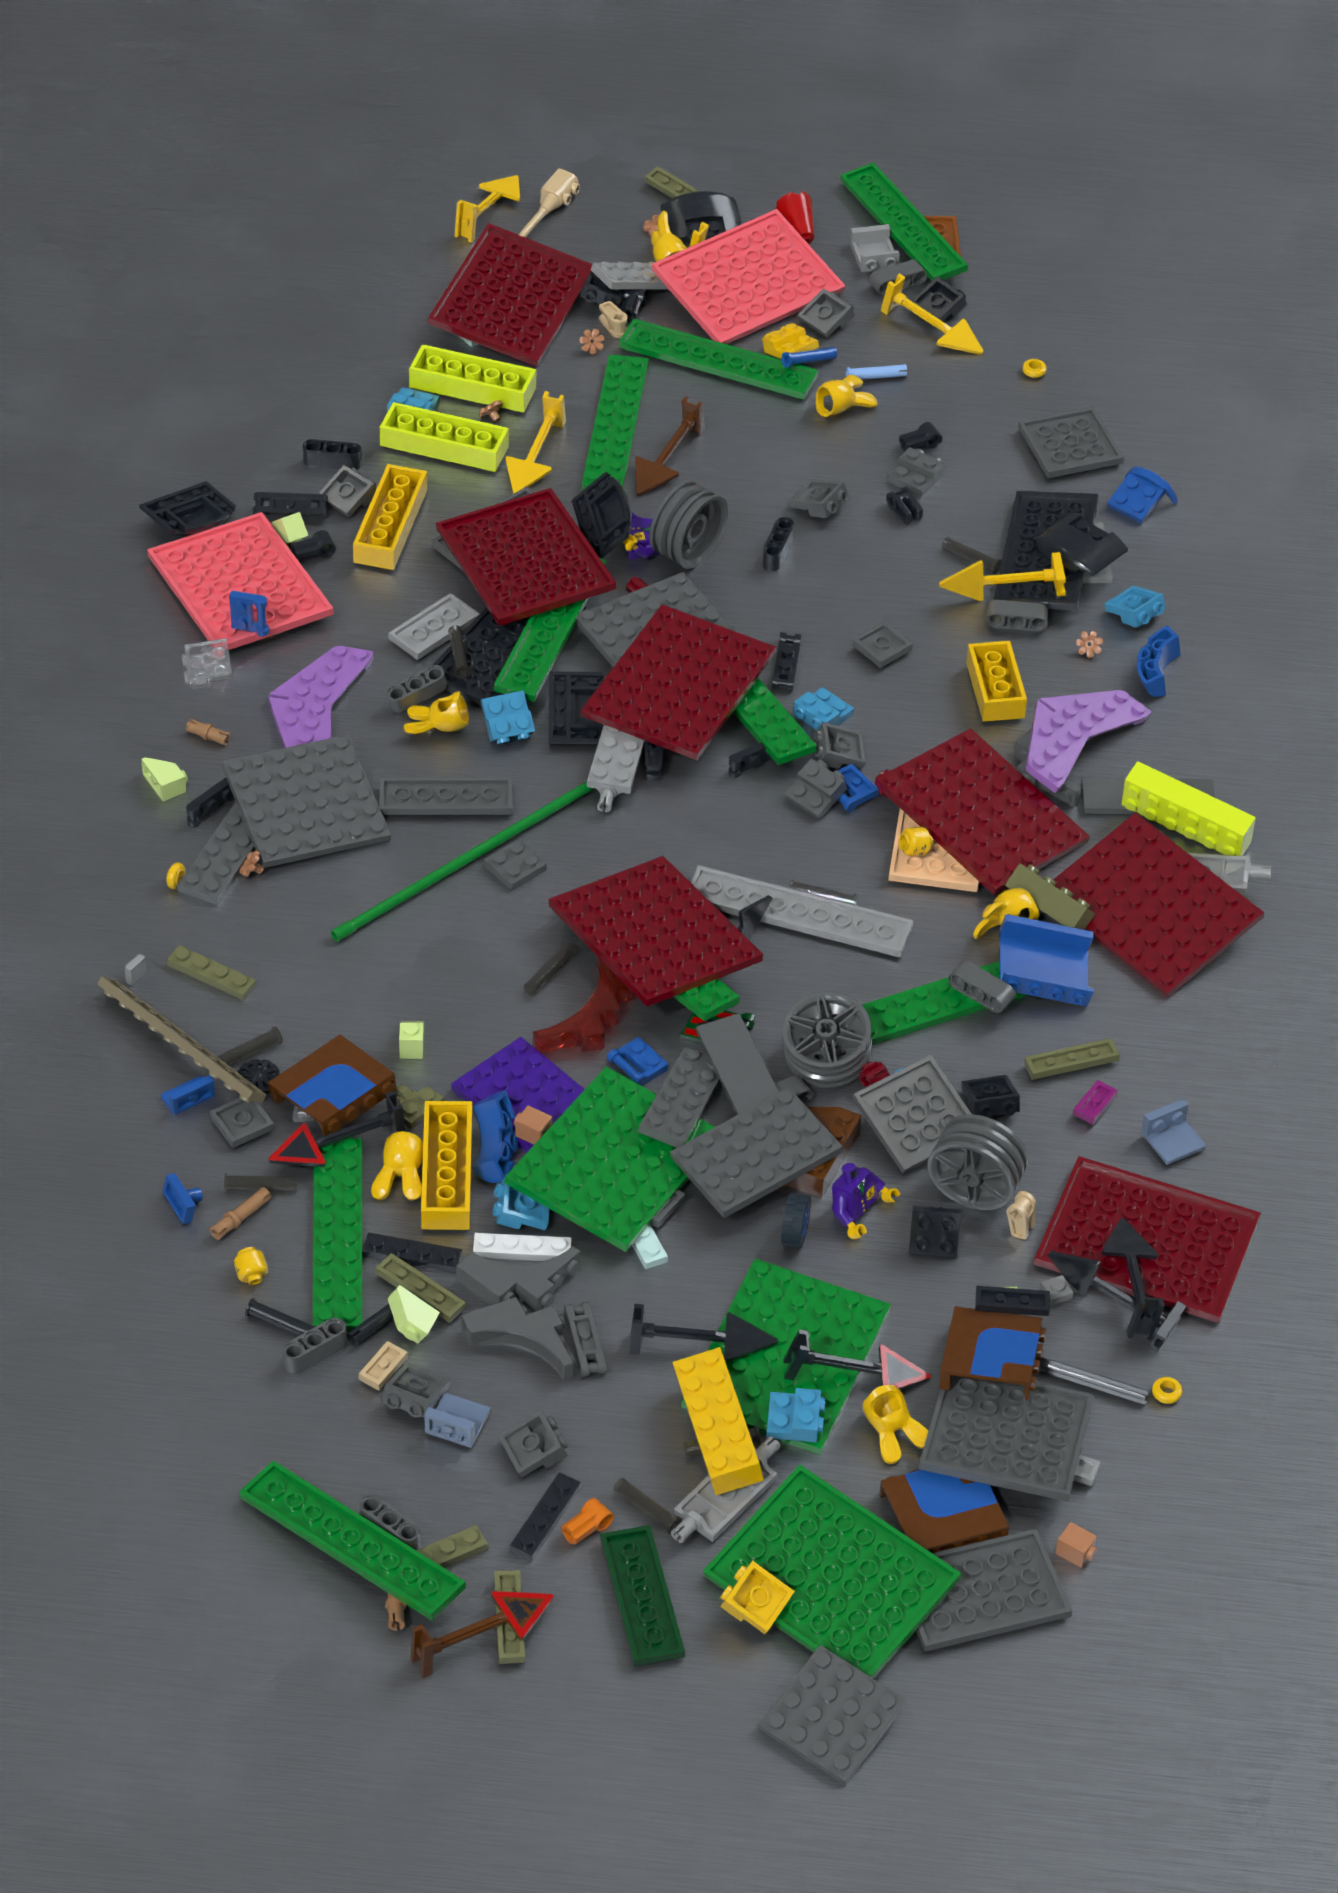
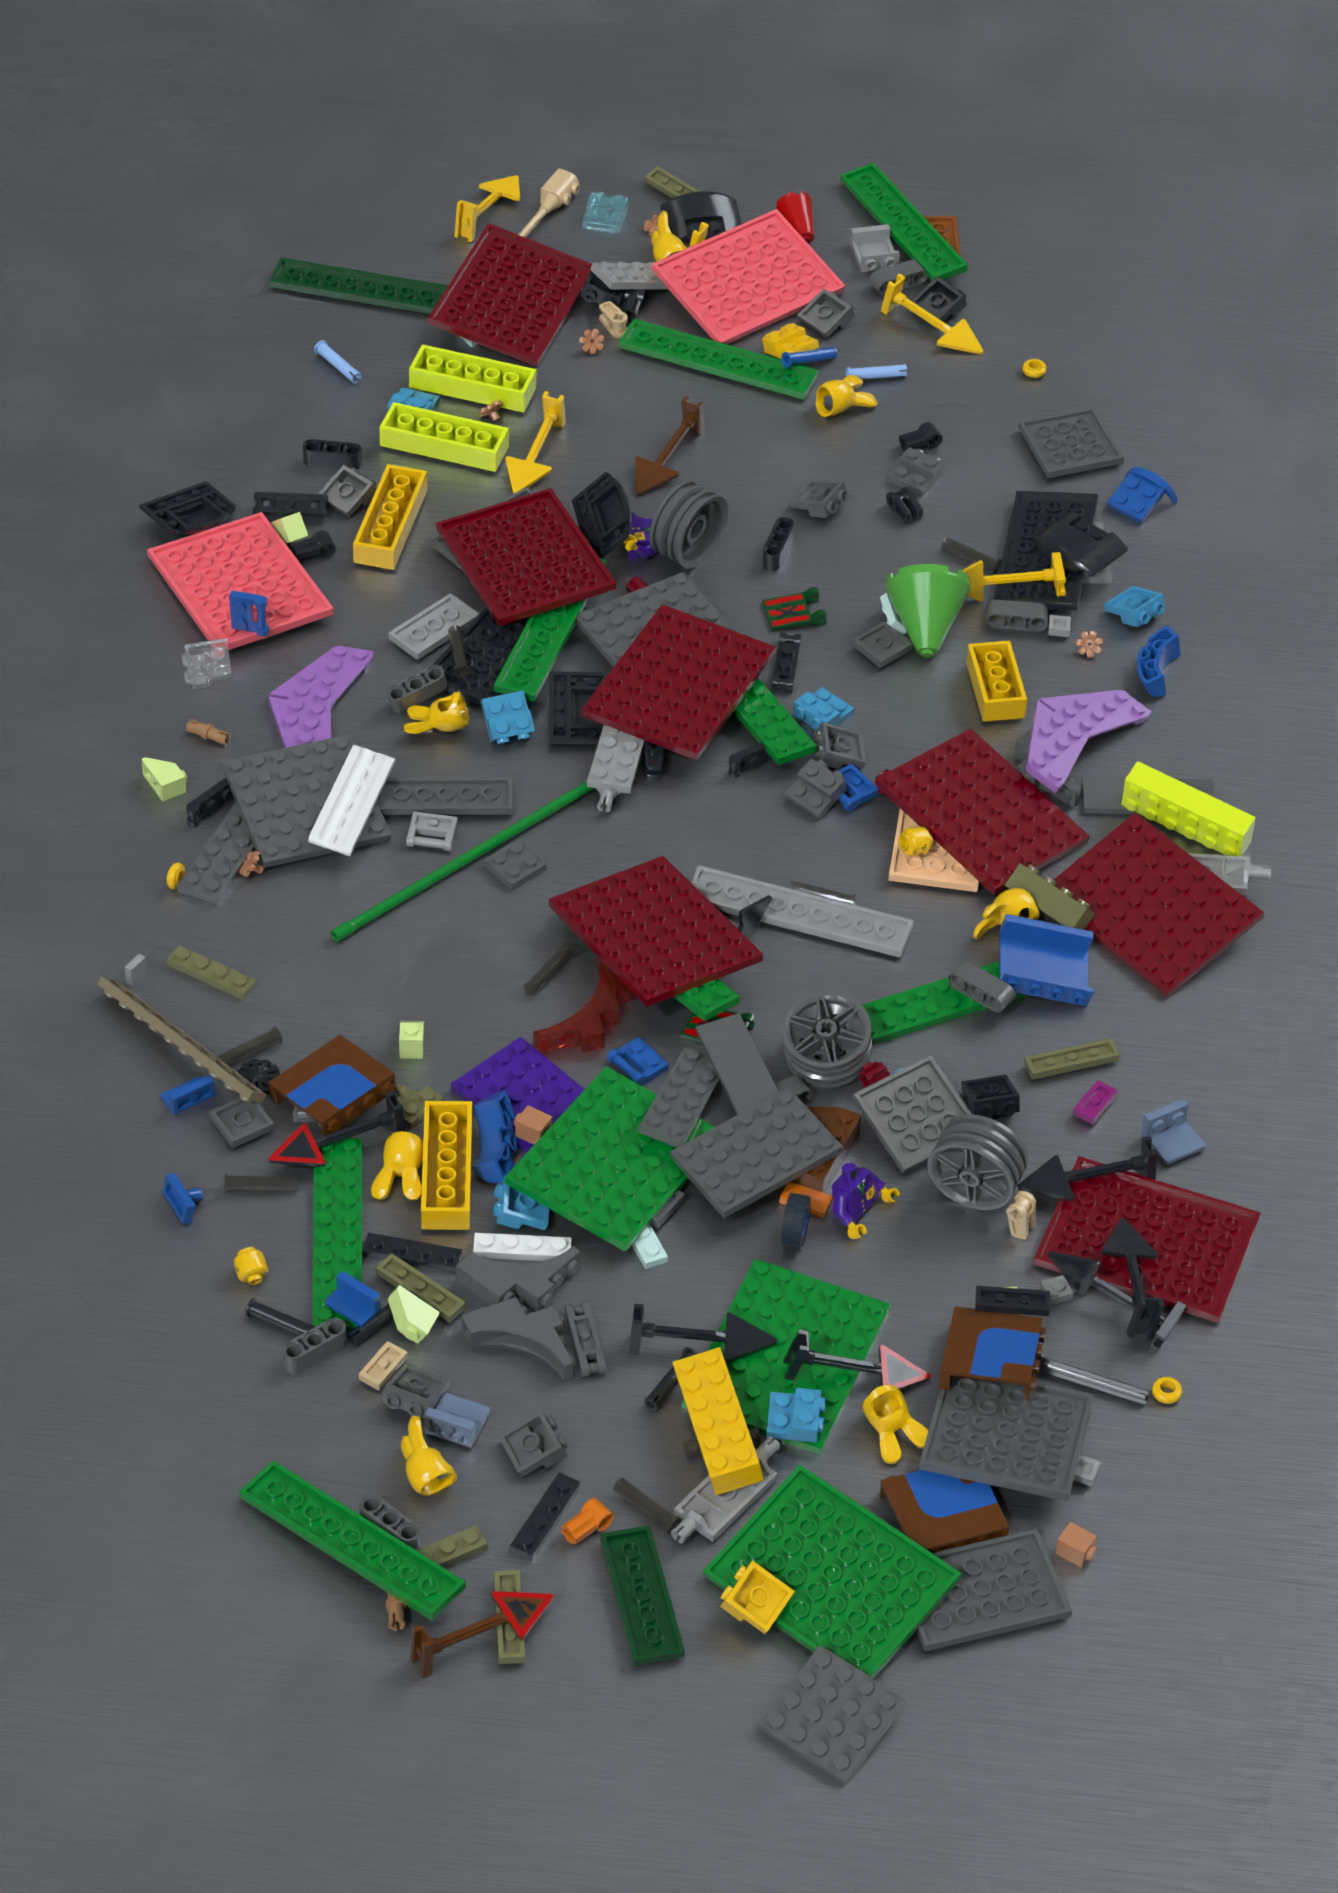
medium nougat pin [209,1187,272,1240] -> none
green plate [581,354,649,490] -> none
black plate [909,1206,961,1257] -> none
none -> dark green plate [269,257,448,314]
none -> white plate [308,745,396,856]
none -> light blue pin [314,340,362,384]
none -> blue panel [325,1271,381,1327]
none -> yellow piece [400,1416,458,1496]
none -> light grey plate [406,812,457,852]
none -> clear light blue plate [582,192,628,234]
none -> black pin [644,1347,698,1411]
none -> dark green flag [762,587,827,631]
none -> orange tile [779,1182,833,1218]
none -> light aqua plate [880,593,907,635]
none -> bright green cone [886,564,971,658]
none -> black piece [1017,1136,1158,1201]
none -> light grey plate [1048,615,1071,637]

